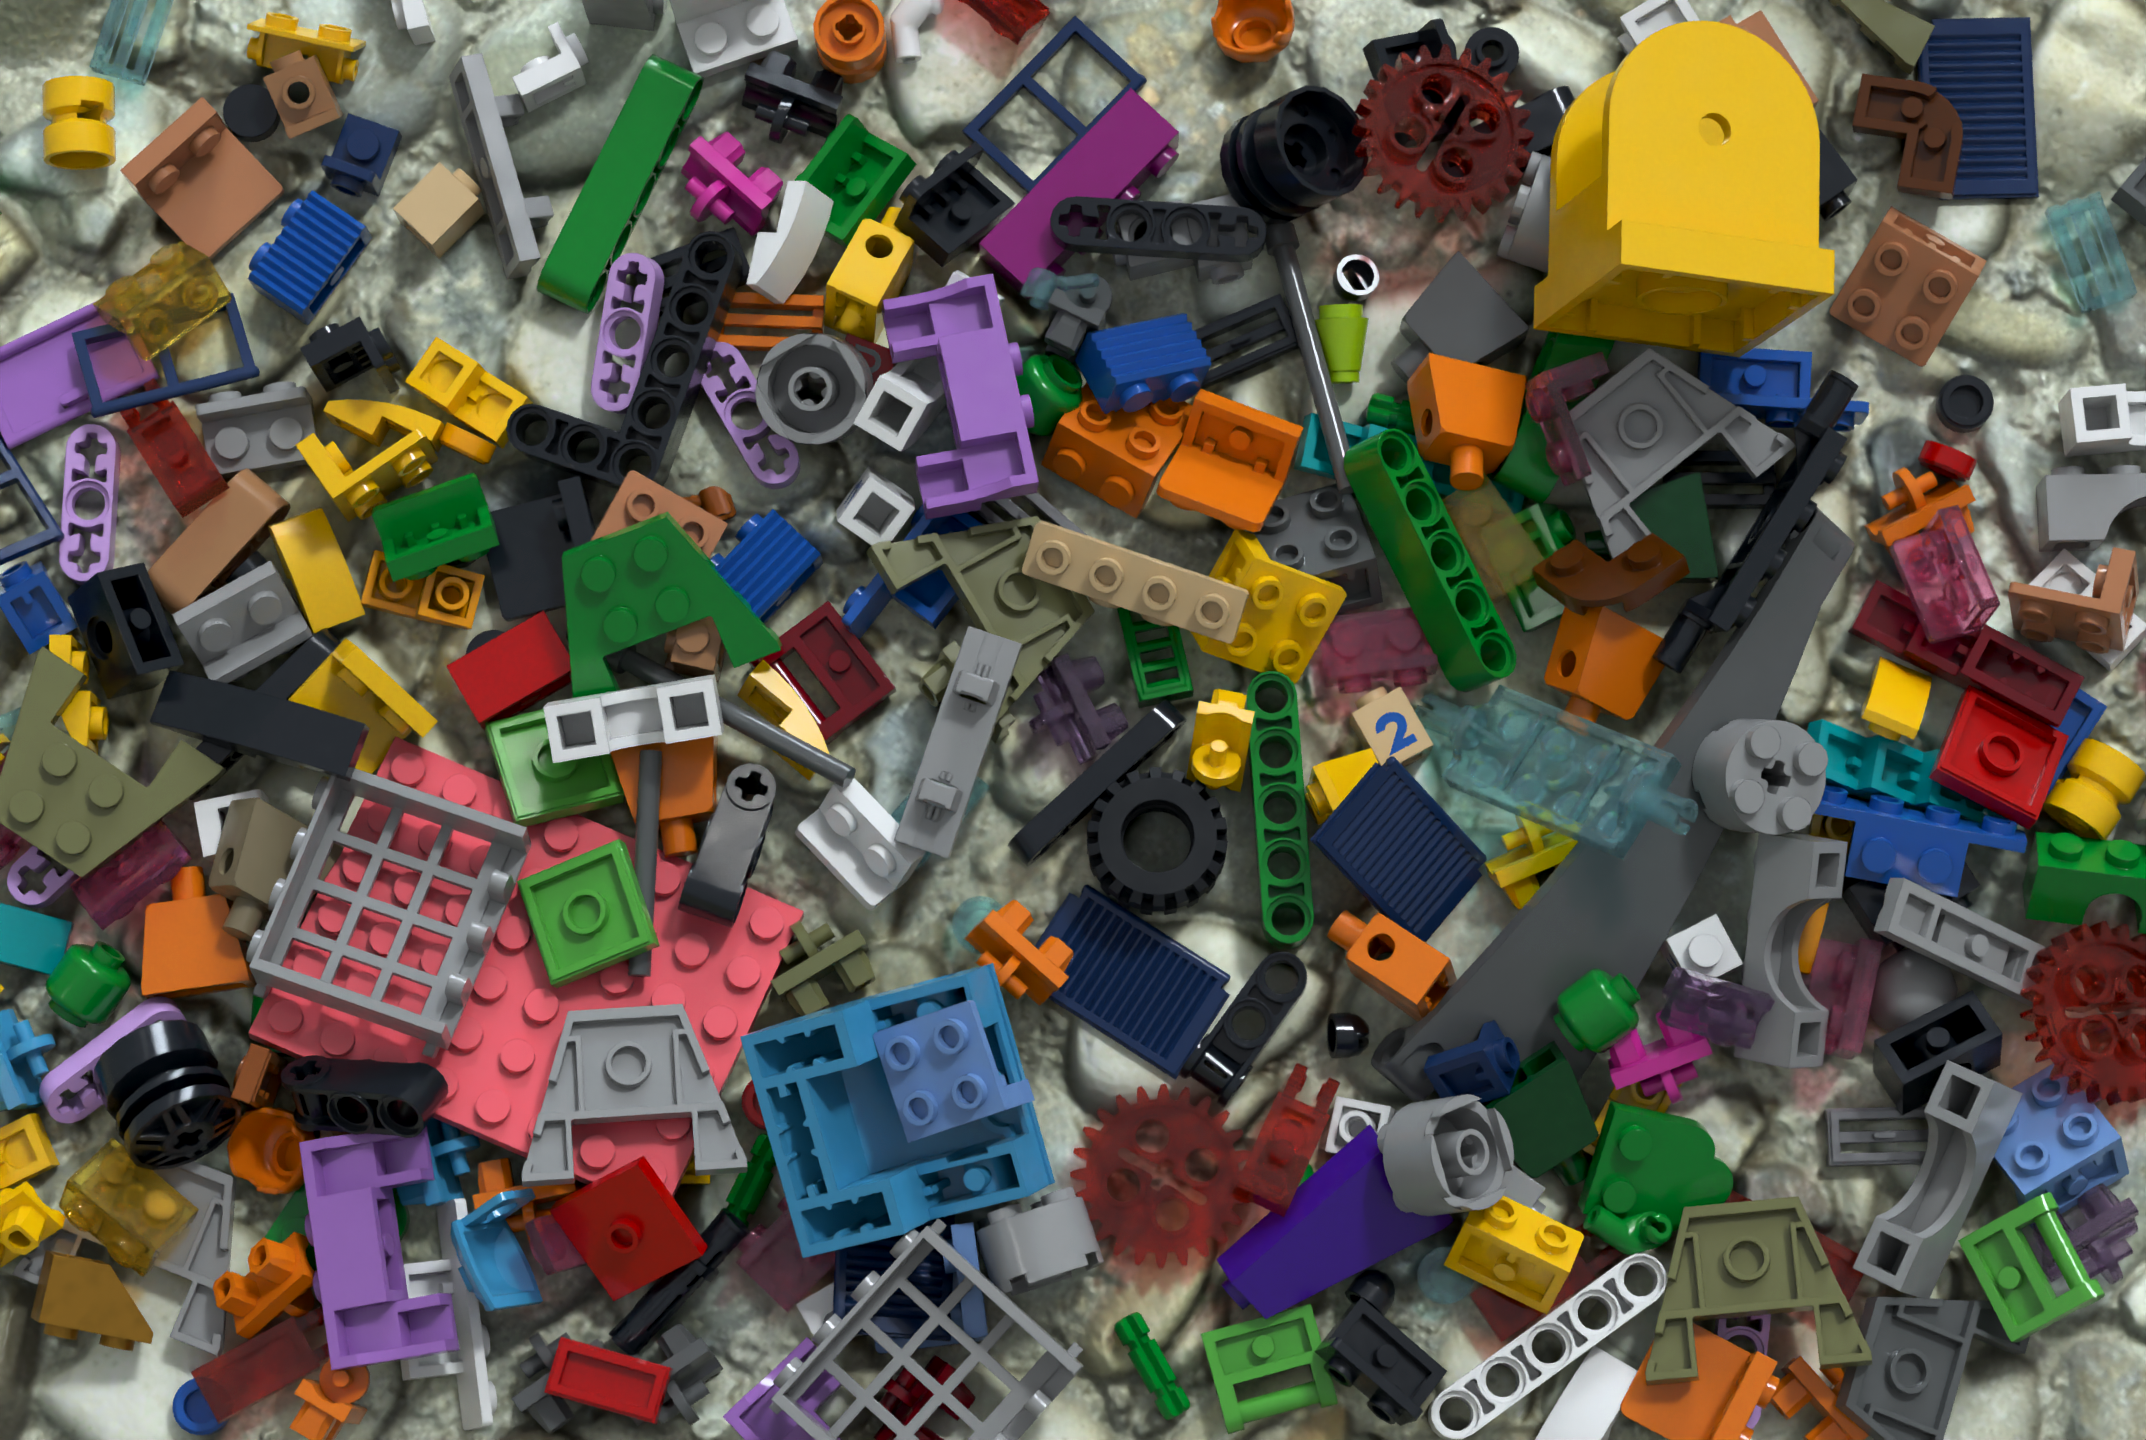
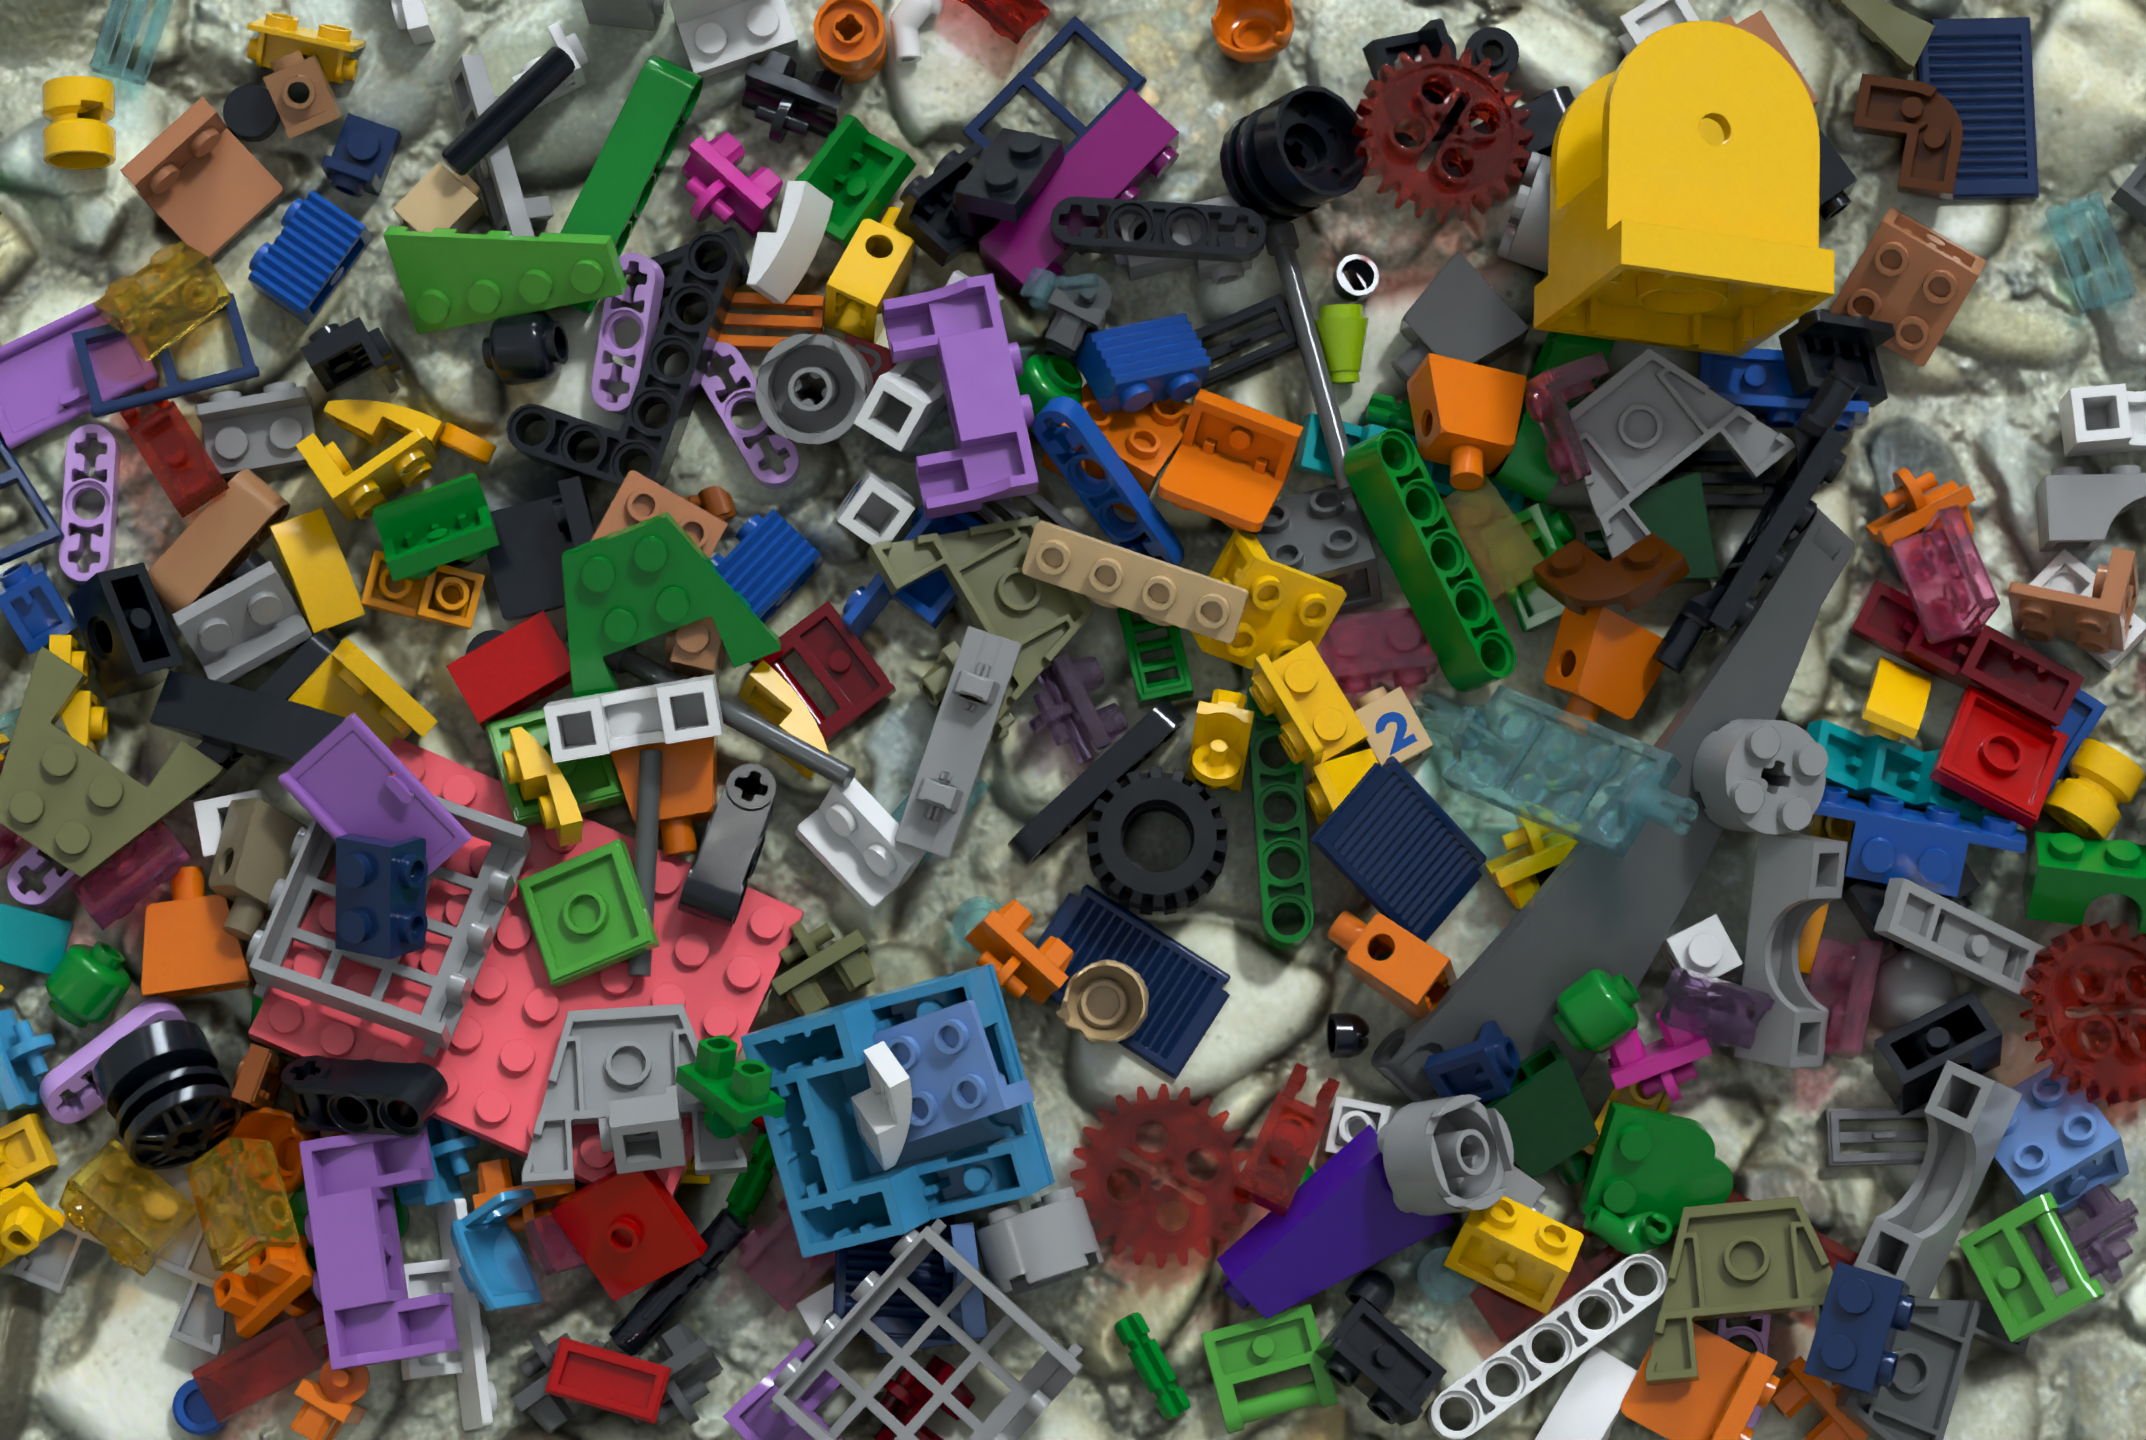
pearl gold slope [31,1250,153,1351] -> none
yellow slope [405,337,533,449] -> none
black piece [1178,952,1307,1107] -> none
red tile [1918,440,1977,482] -> none
black tile [1935,375,1994,433] -> none
none -> clear yellow bracket [185,1137,300,1272]
none -> medium lavender door [278,713,472,876]
none -> dark blue bracket [335,833,428,959]
none -> bright green wing [383,226,628,334]
none -> black axle [442,46,575,176]
none -> black head [482,311,569,385]
none -> yellow slope [502,727,583,847]
none -> light grey brick [599,1085,686,1174]
none -> green hips [676,1035,786,1139]
none -> white slope [851,1041,912,1171]
none -> black bracket [952,128,1064,236]
none -> blue beam [1033,396,1184,567]
none -> tan hair [1056,959,1149,1044]
none -> yellow bracket [1249,640,1369,773]
none -> black bracket [1779,309,1895,407]
none -> dark blue bracket [1803,1261,1915,1398]

